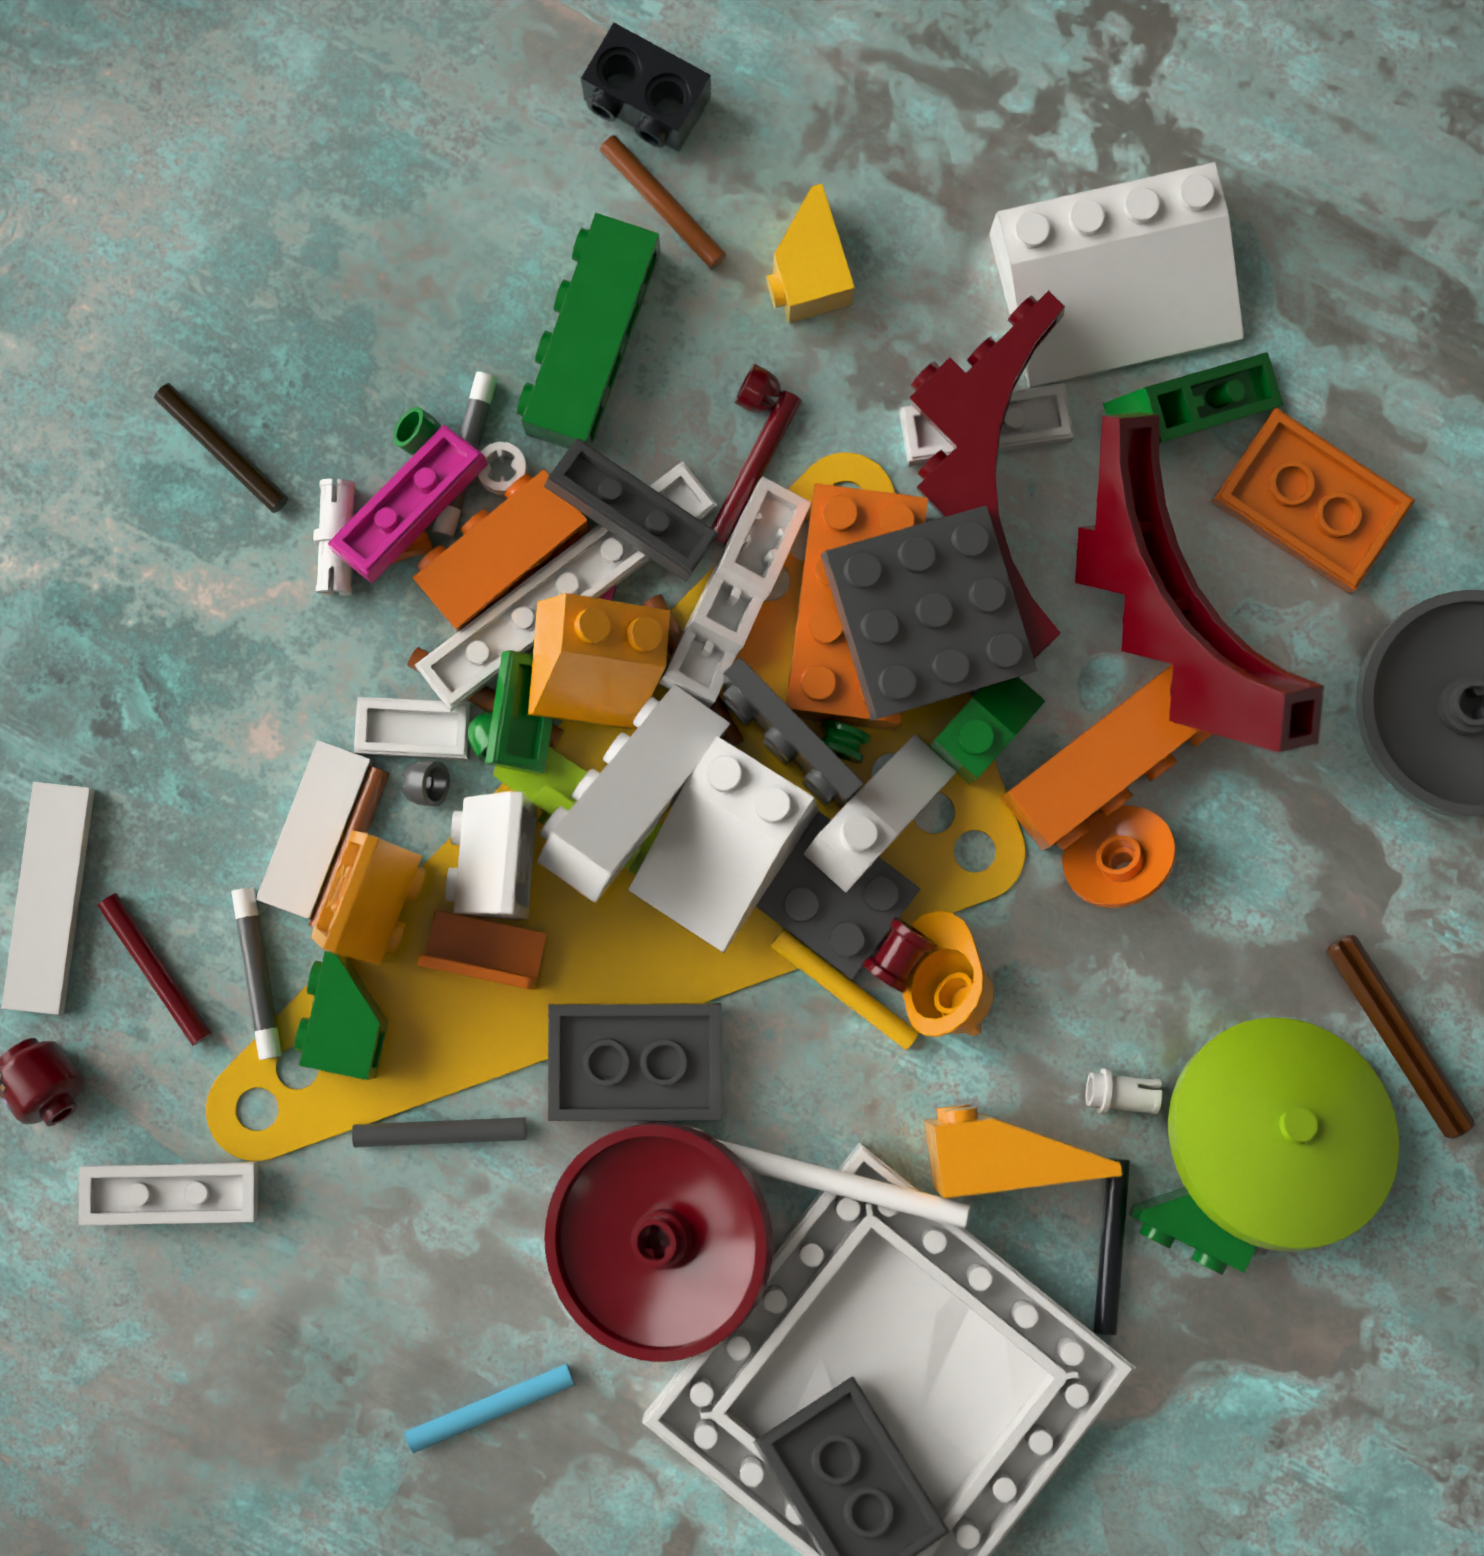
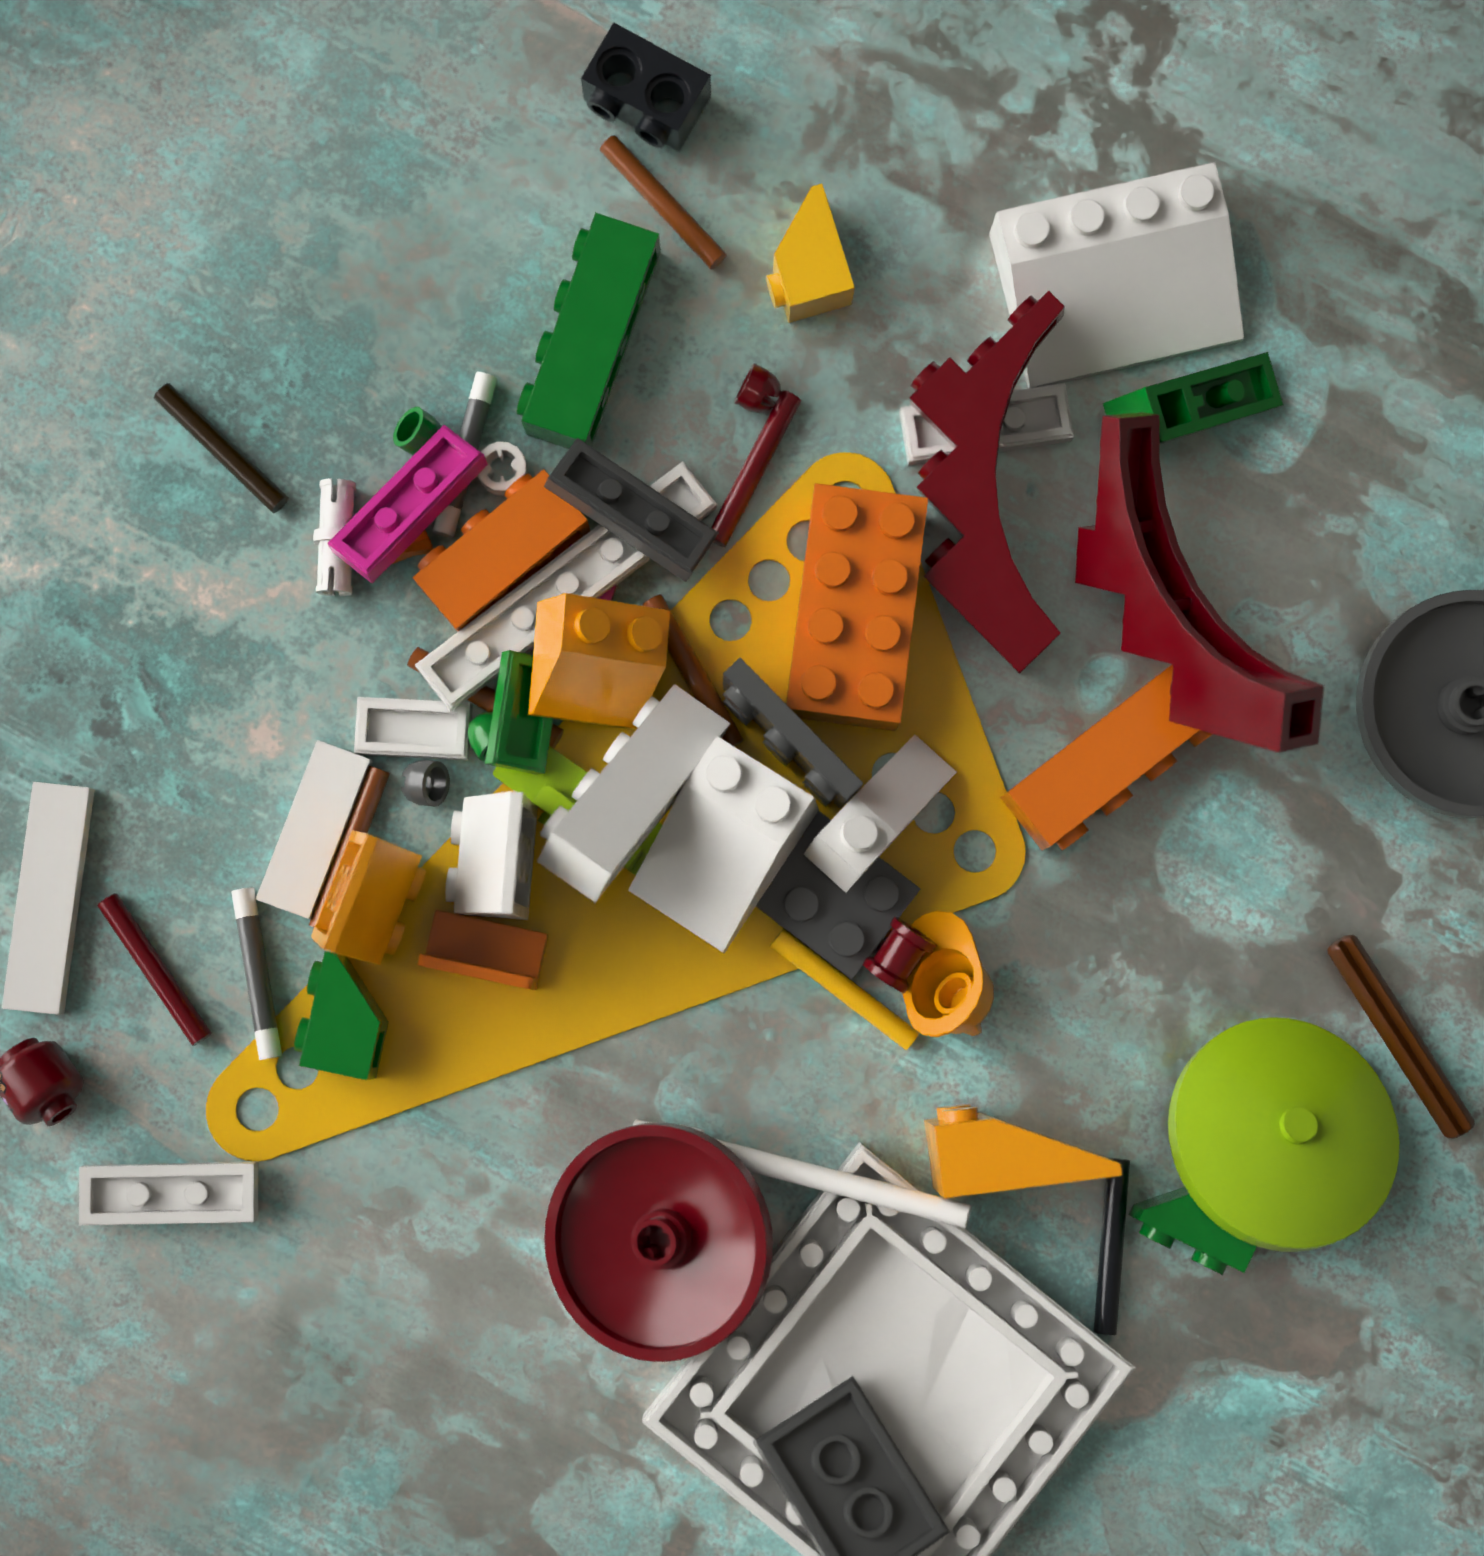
dark grey bar [352,1117,527,1148] -> none
medium azure bar [405,1363,576,1453] -> none
dark grey plate [548,1003,722,1121] -> none
white slope [658,476,812,708] -> none
dark grey plate [820,505,1037,721] -> none
green bush [821,719,871,763] -> none
green slope [929,677,1045,785] -> none
orange dish [1062,805,1176,908] -> none
white pin [1085,1068,1162,1115] -> none
orange tile [1211,407,1416,594] -> none

